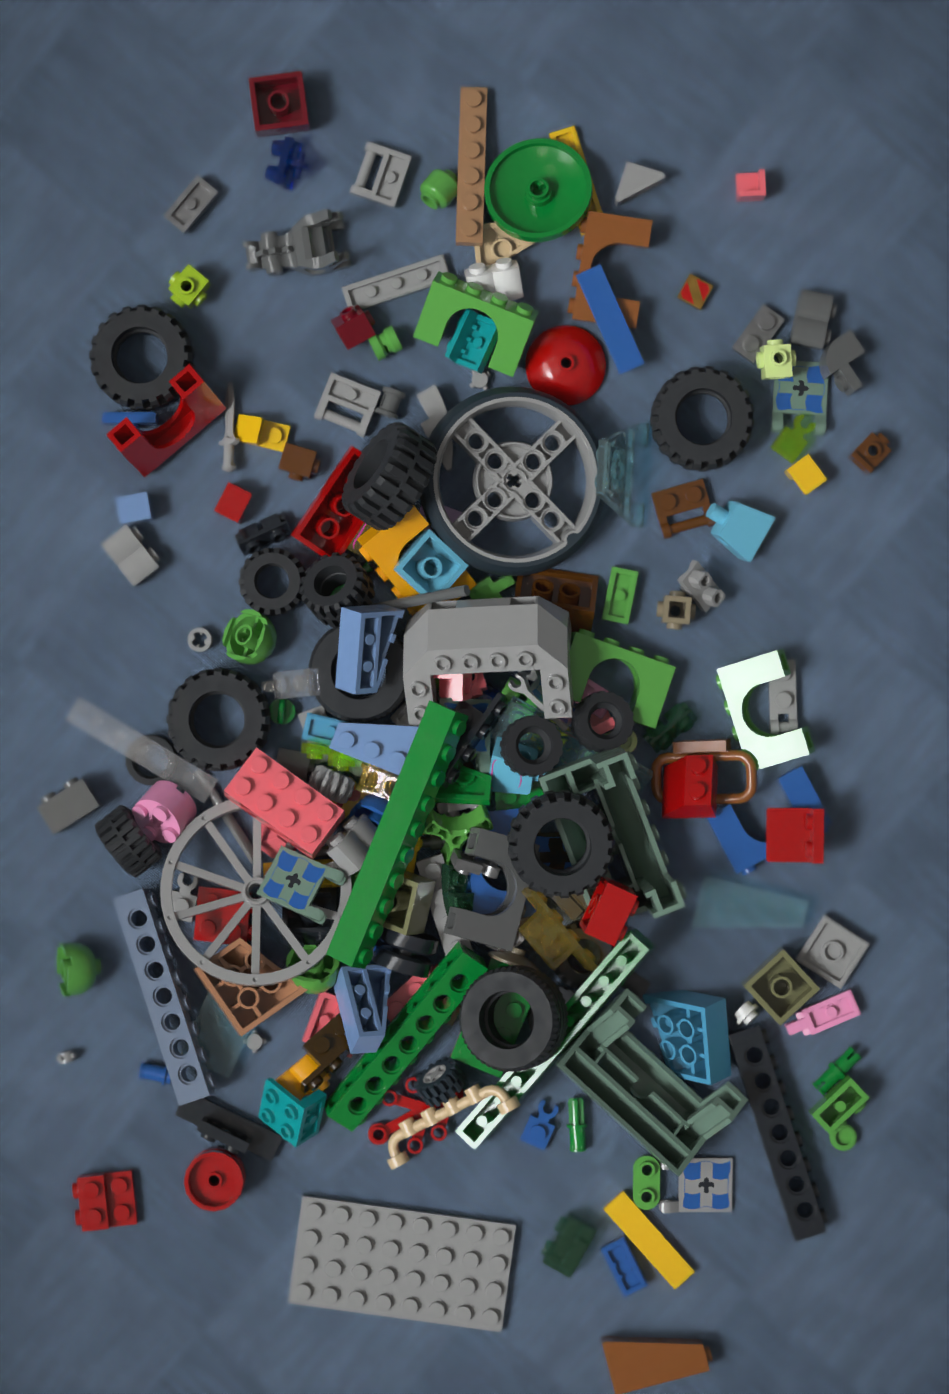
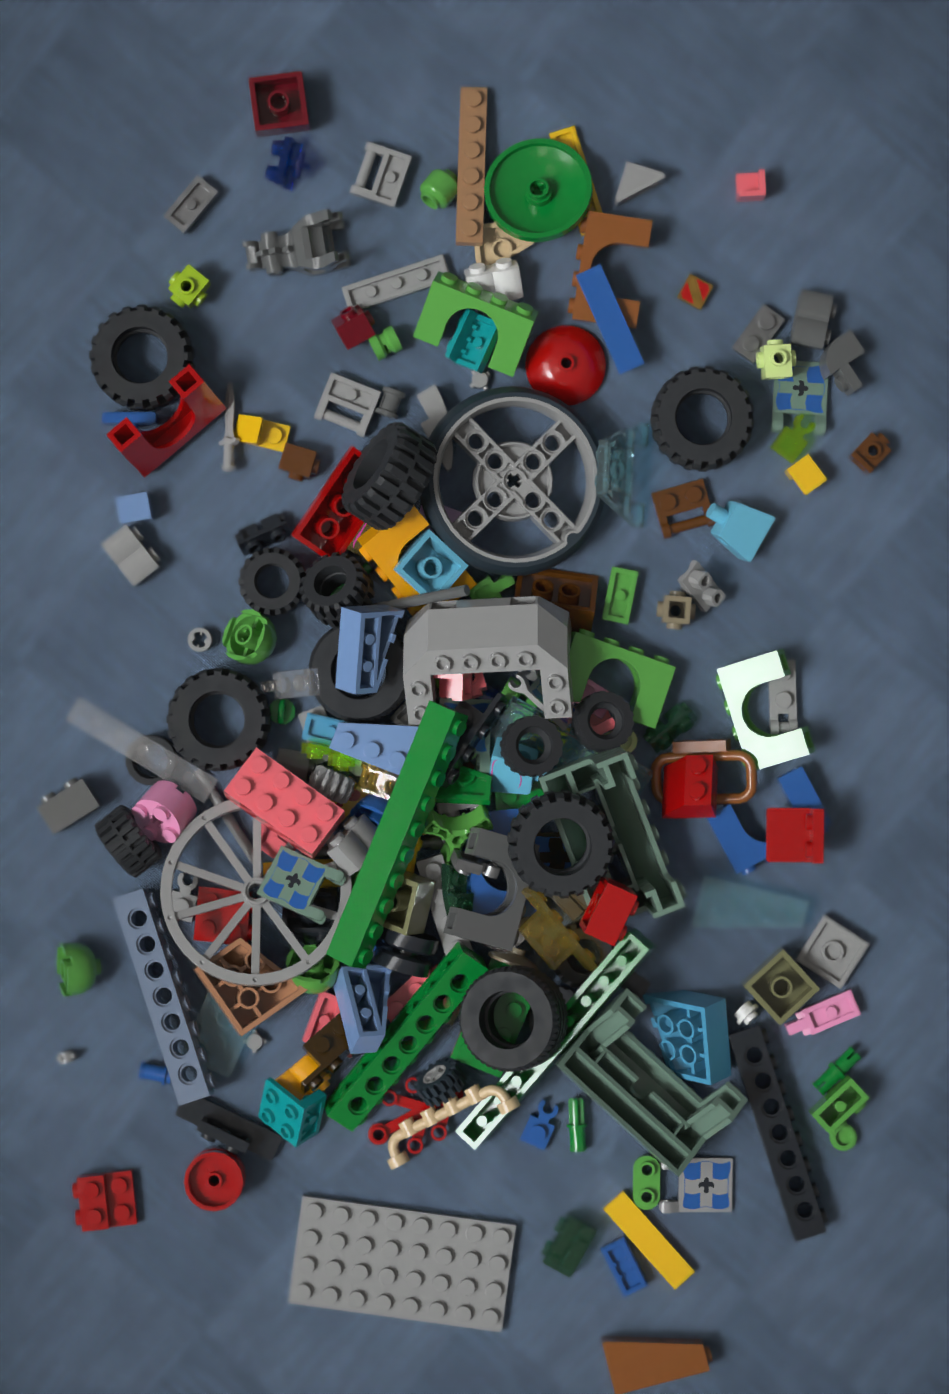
red panel [214,482,252,524] -> none

